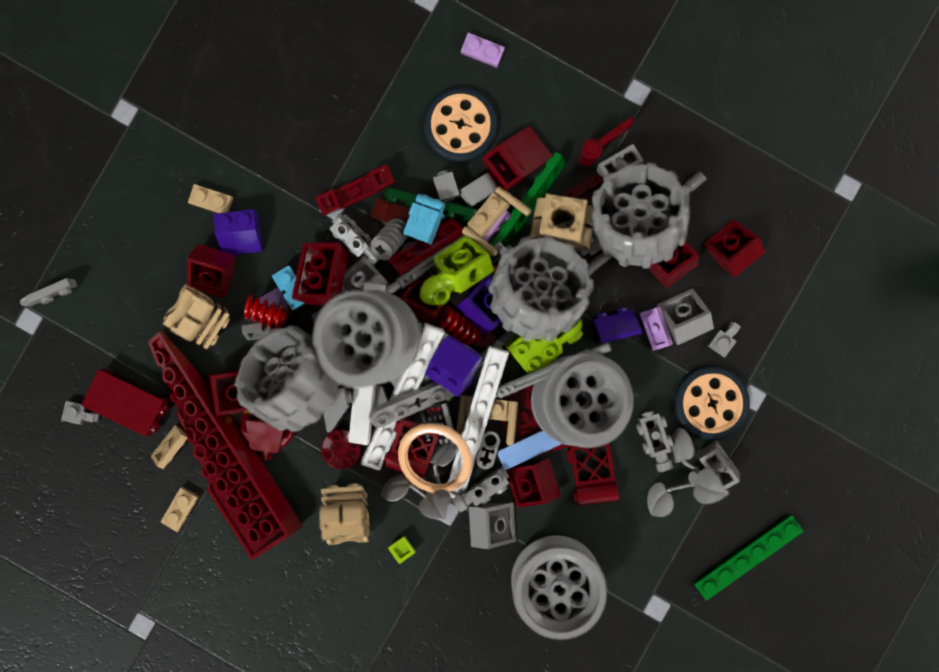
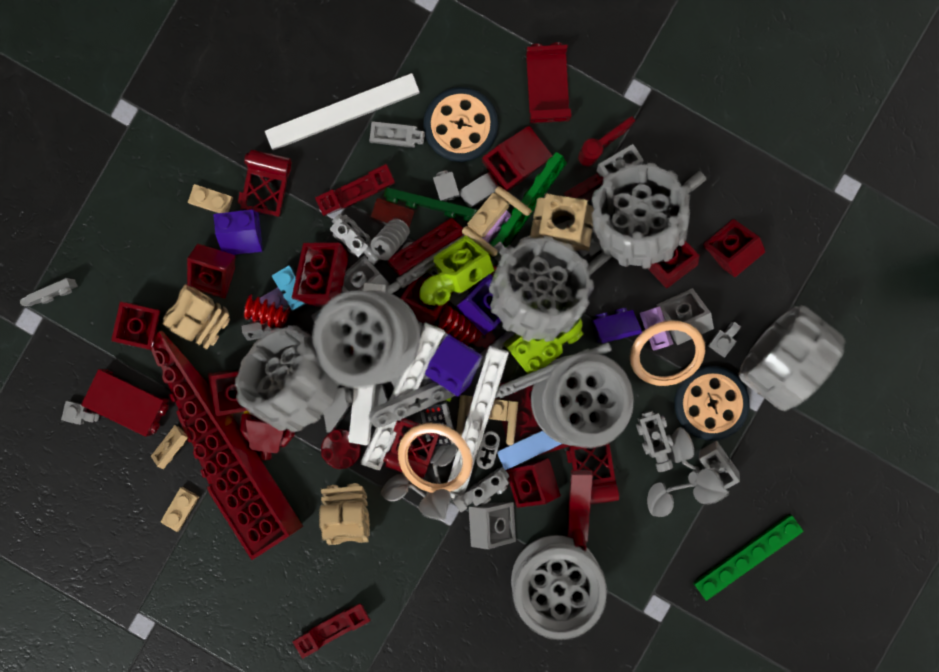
lime plate [388,535,416,564] -> none
medium azure piece [403,194,445,245] -> none
lavender plate [461,33,505,68] -> none
none -> dark red slope [111,302,160,350]
none -> dark red piece [238,150,292,217]
none -> white tile [265,73,419,151]
none -> dark red slope [292,603,371,659]
none -> light grey hinge [370,122,425,148]
none -> dark red panel [526,42,571,123]
none -> dark red piece [567,470,592,552]
none -> light nougat wedge [630,320,706,386]
none -> light grey wheel [739,306,845,411]

